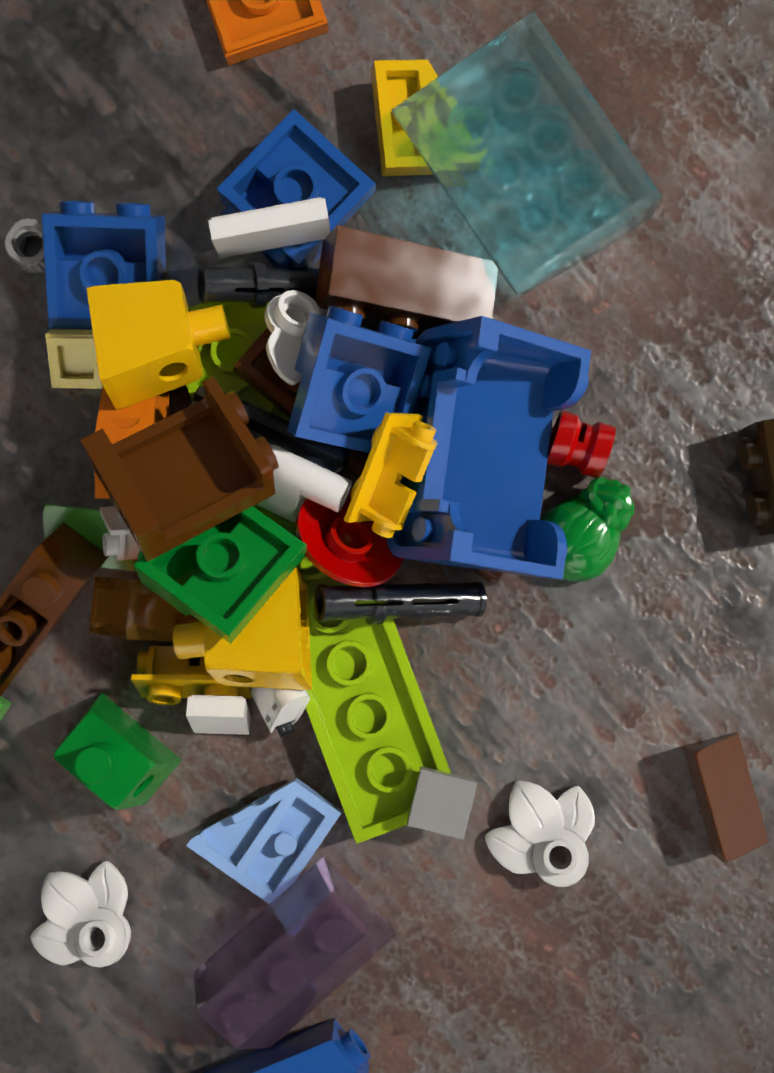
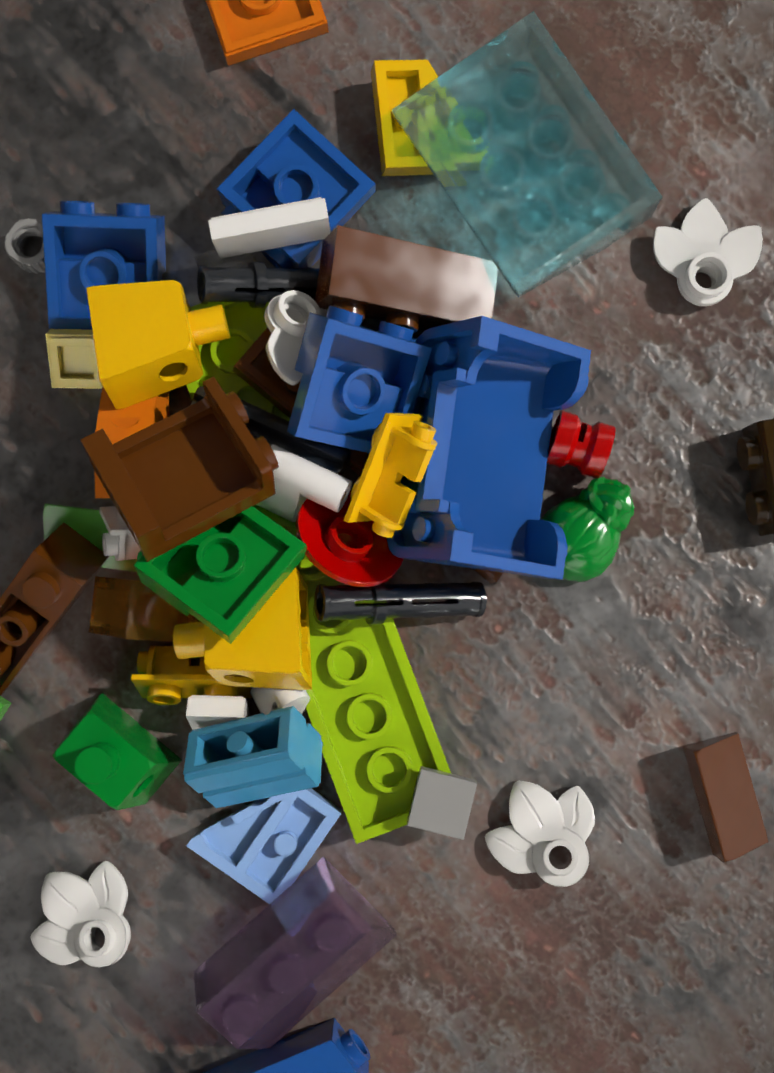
none -> dark azure brick [183,706,323,808]
none -> white plate [653,198,763,306]

